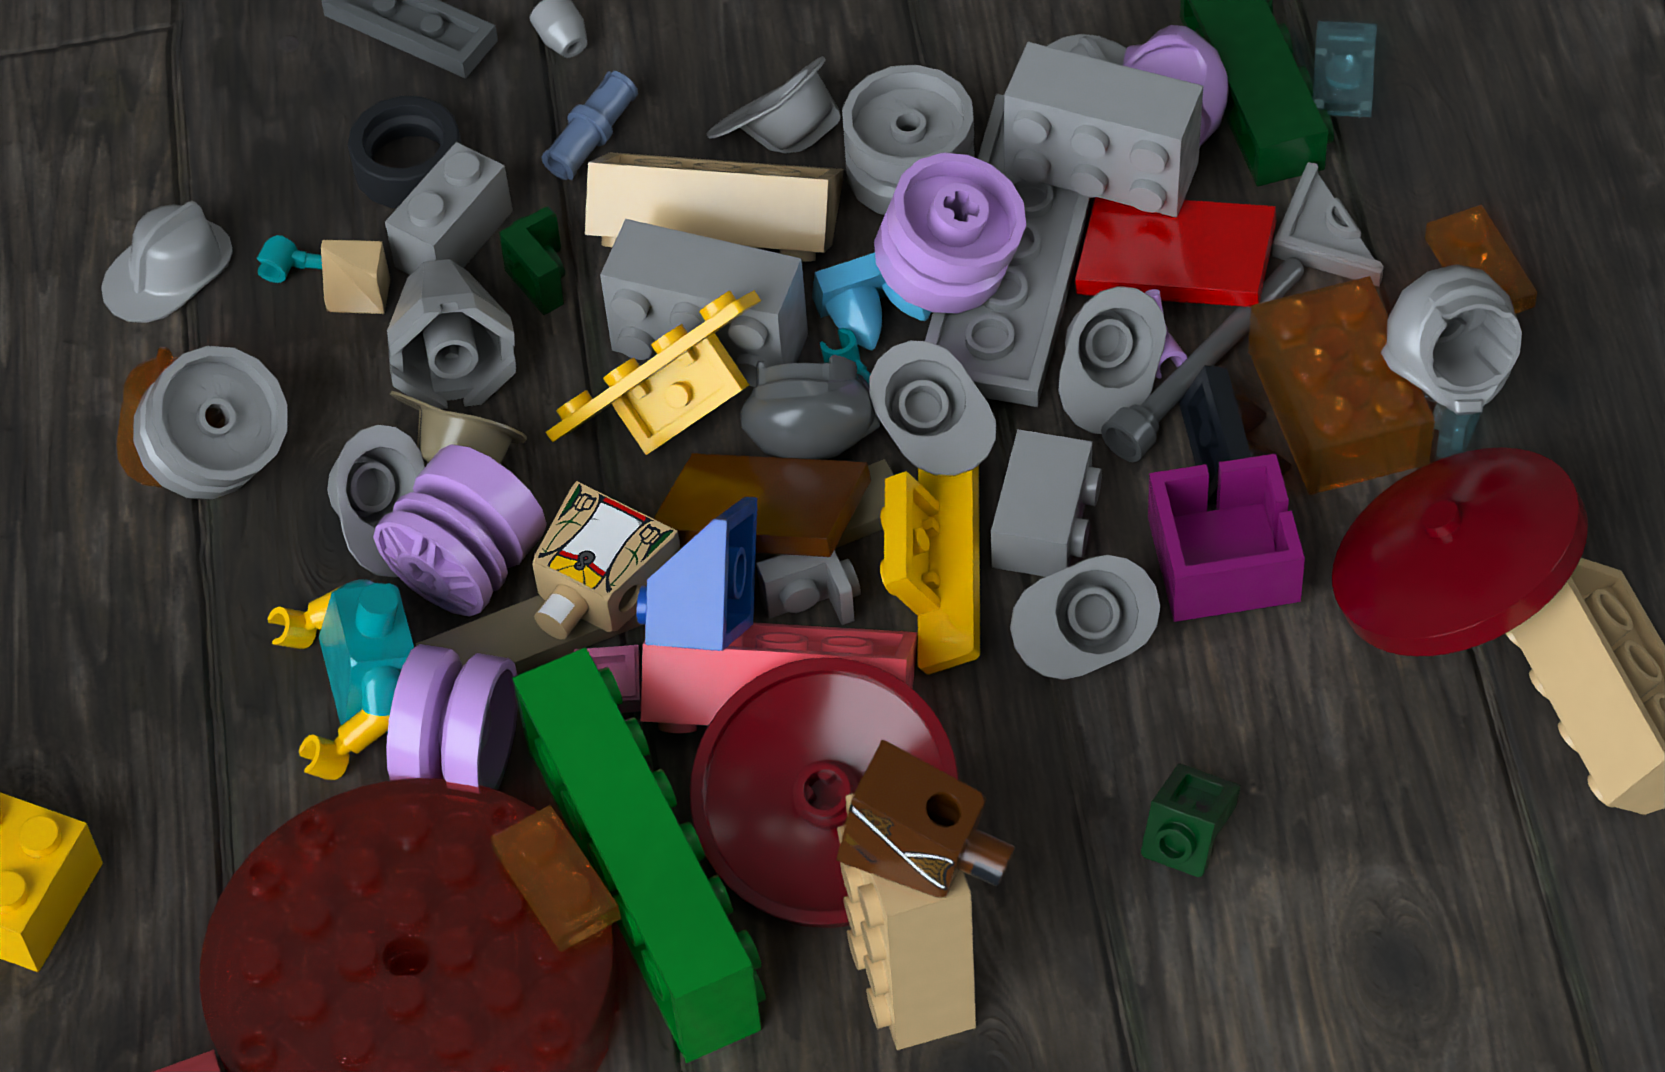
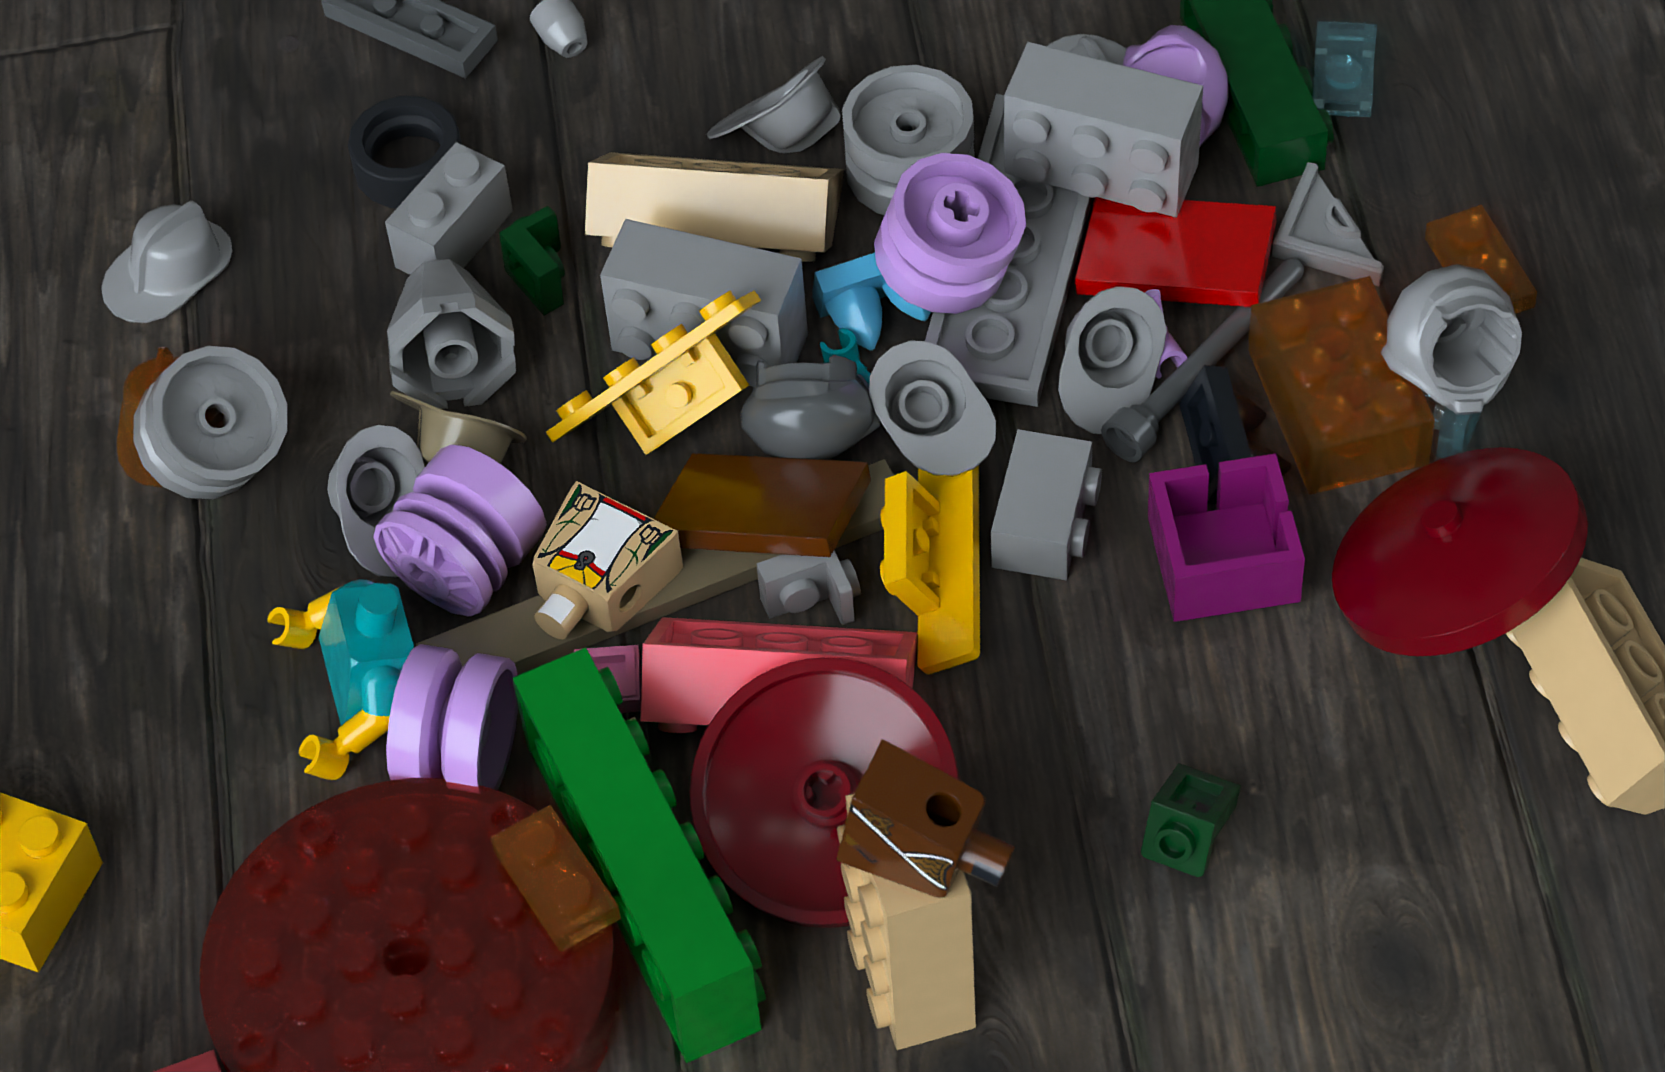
teal hand [257,235,322,283] -> none
tan slope [321,240,391,314] -> none
sand blue pin [541,71,638,180] -> none
slope [637,497,758,651] -> none
light grey piece [1010,555,1160,680] -> none

